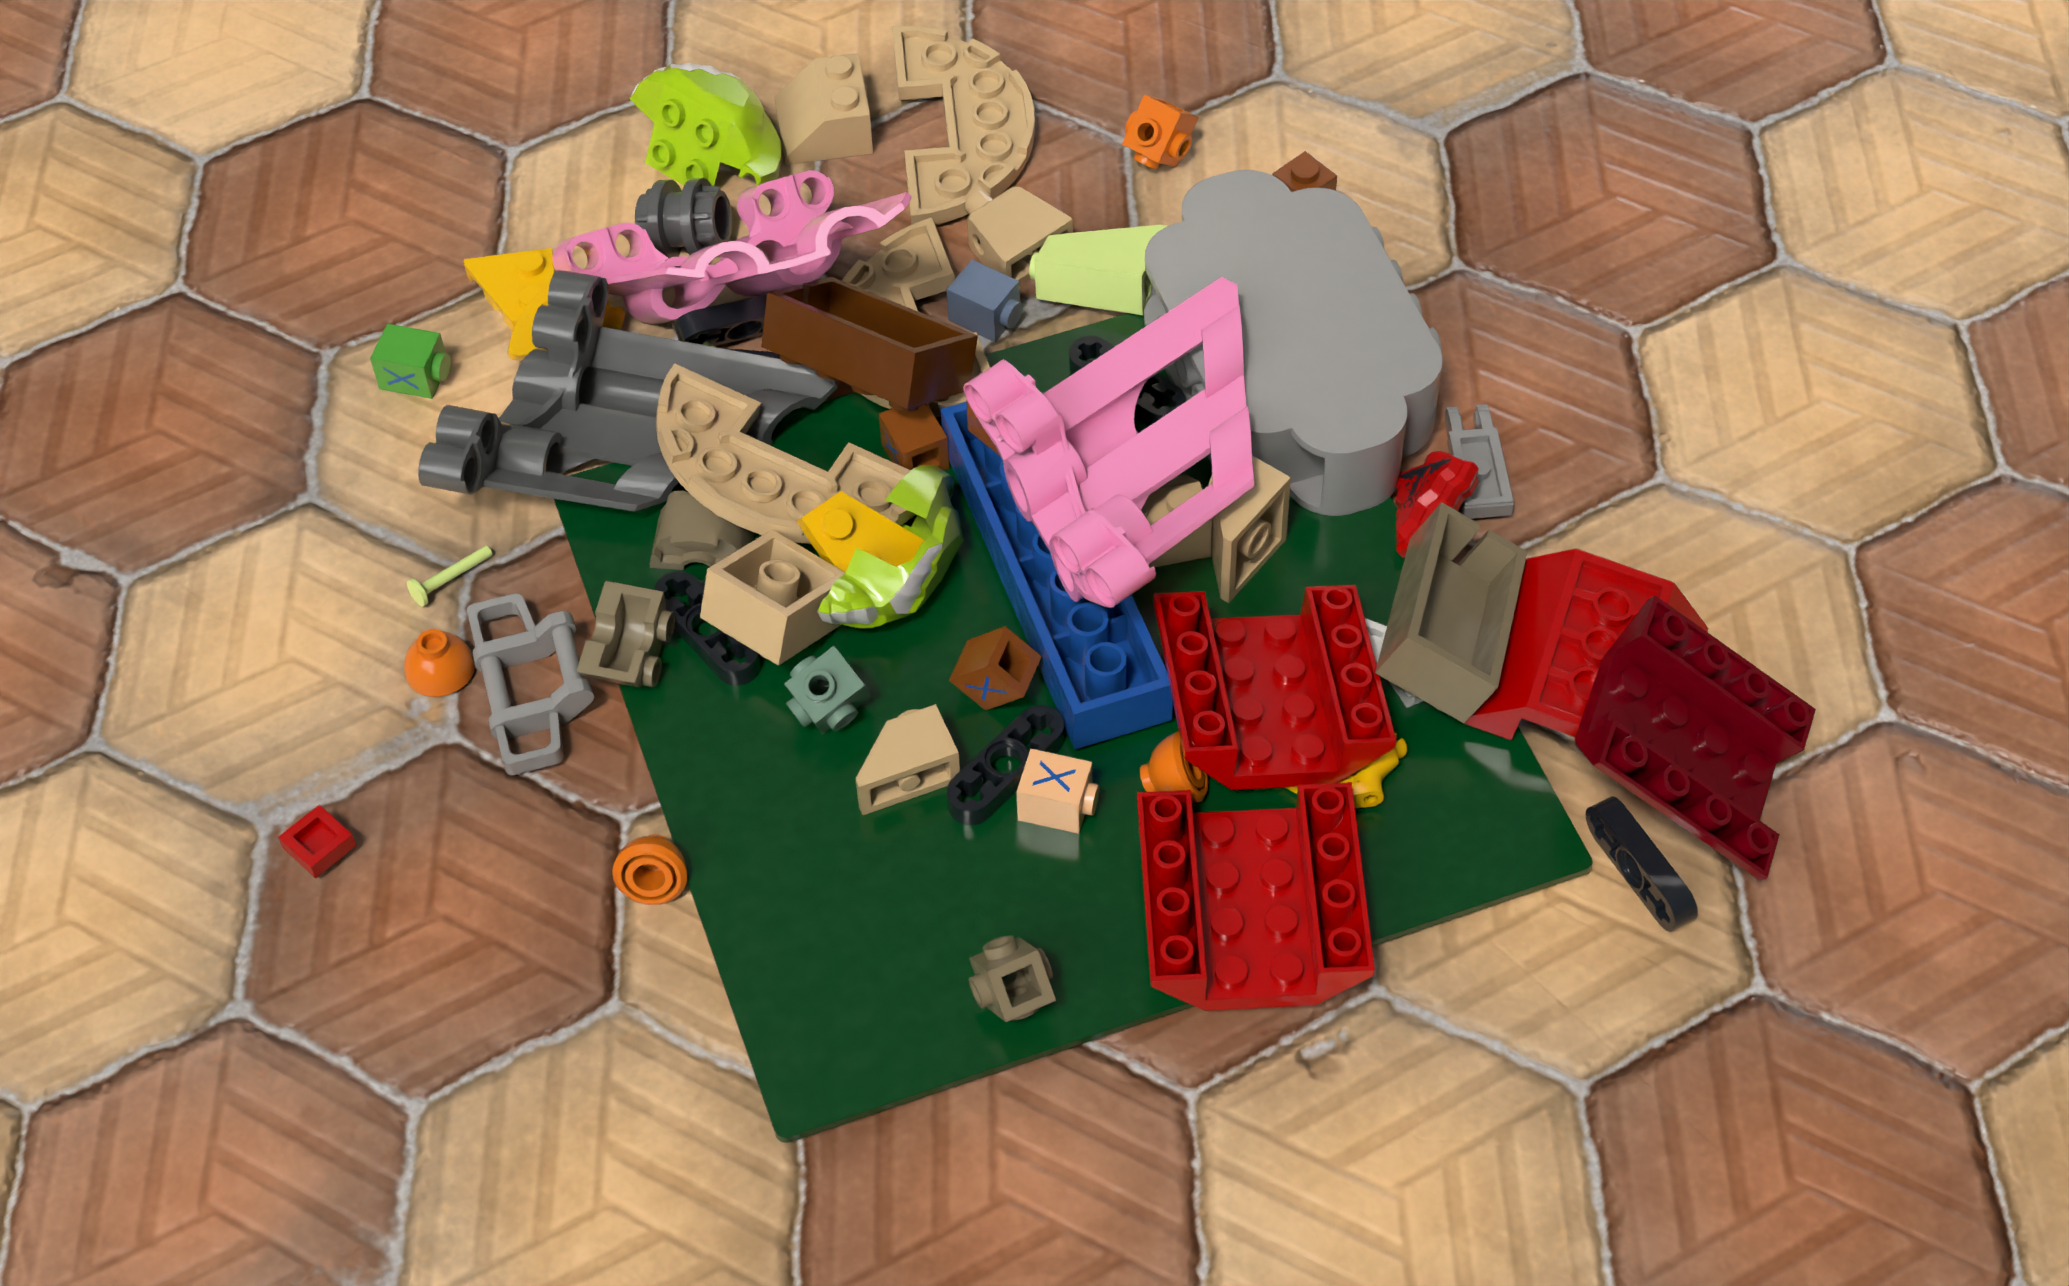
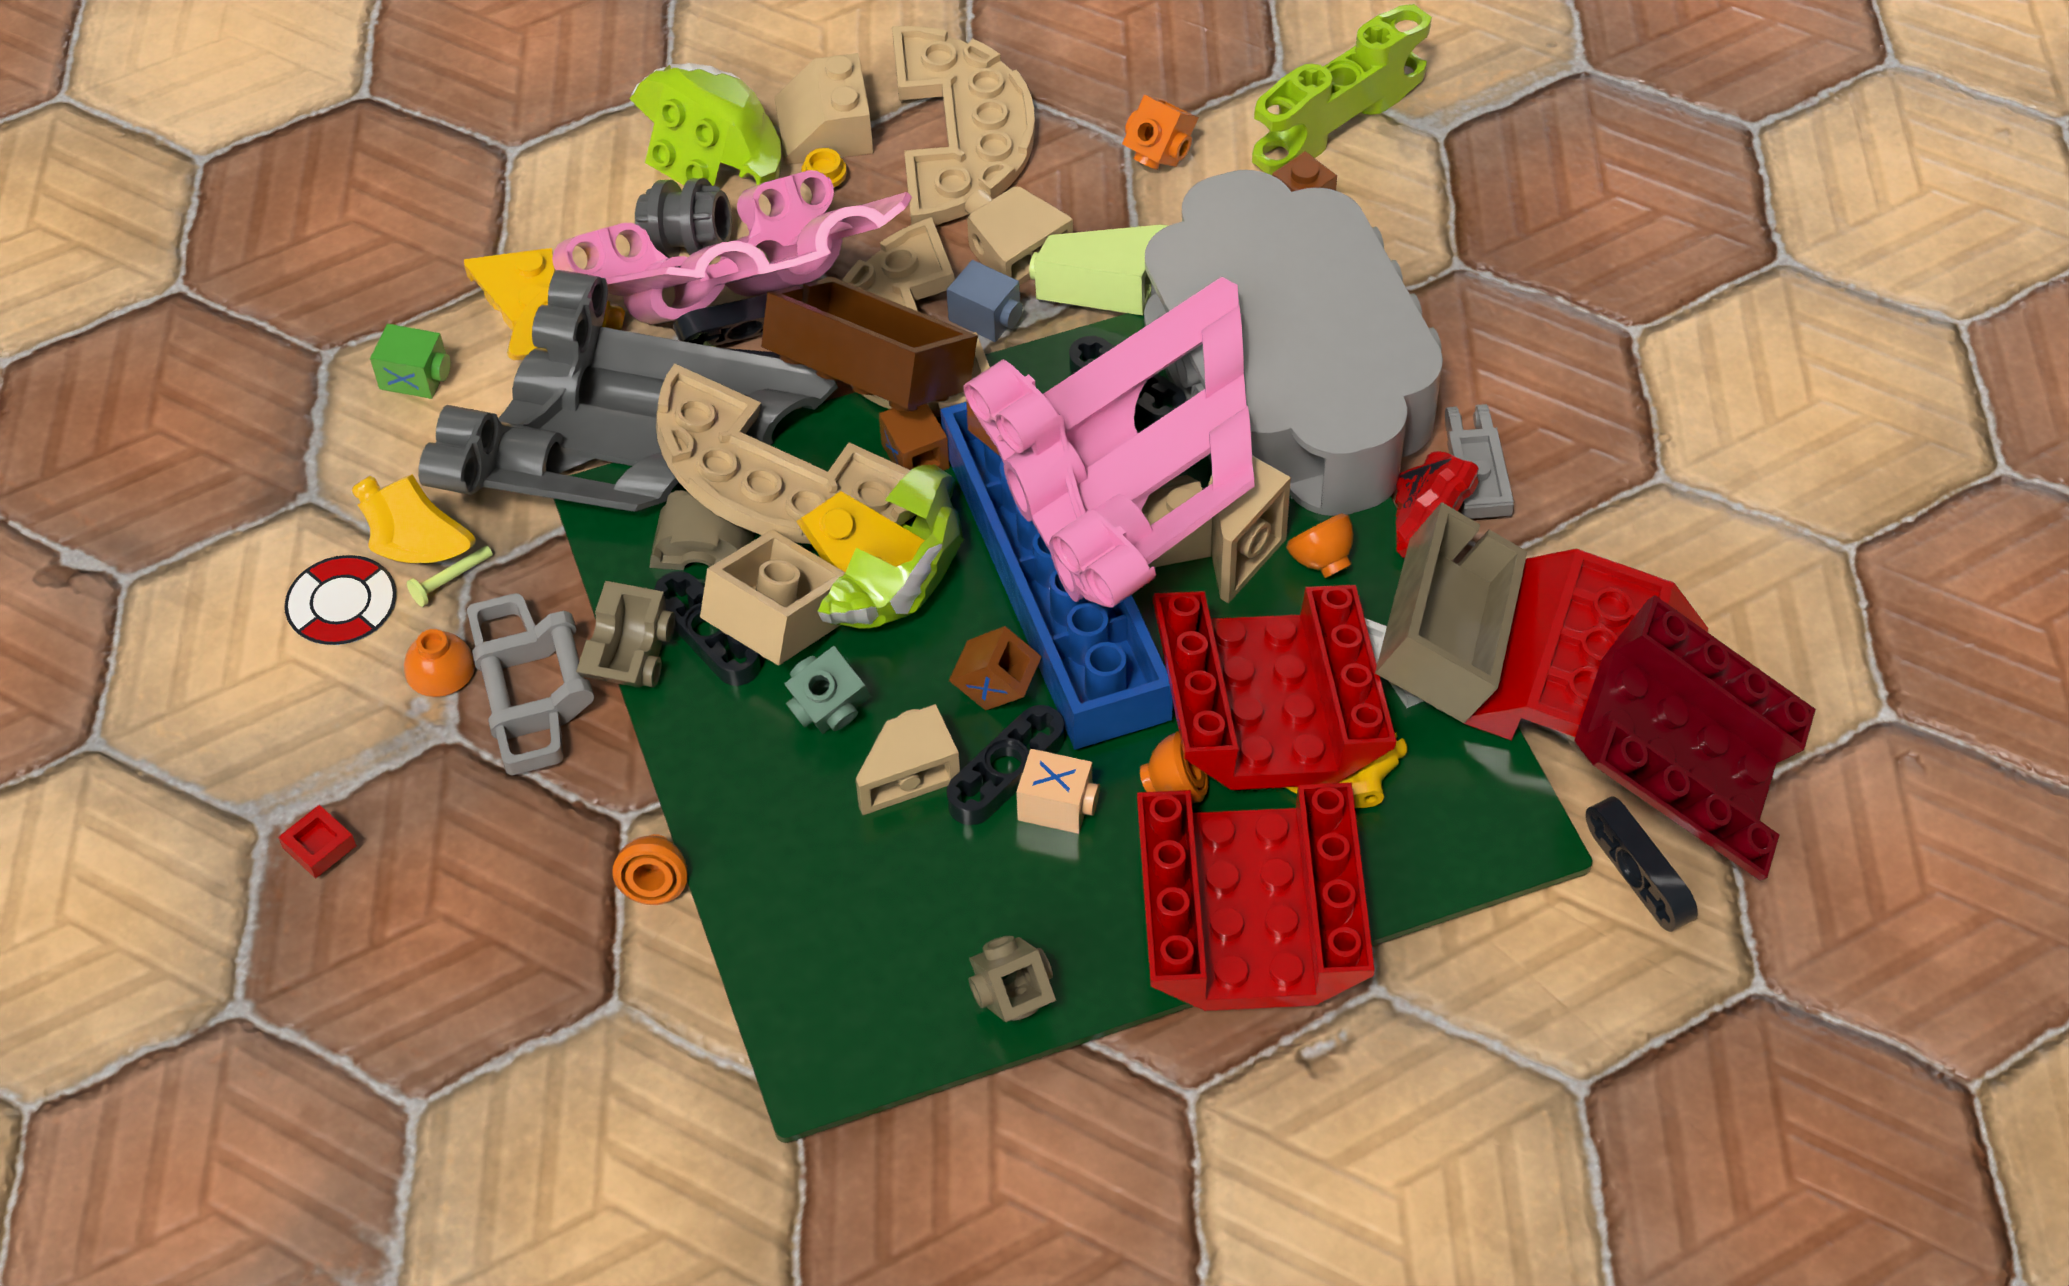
none -> sticker [285,555,396,645]
none -> yellow arm [352,474,476,563]
none -> yellow plate [801,148,847,188]
none -> lime piece [1252,4,1432,175]
none -> orange brick [1286,513,1354,578]

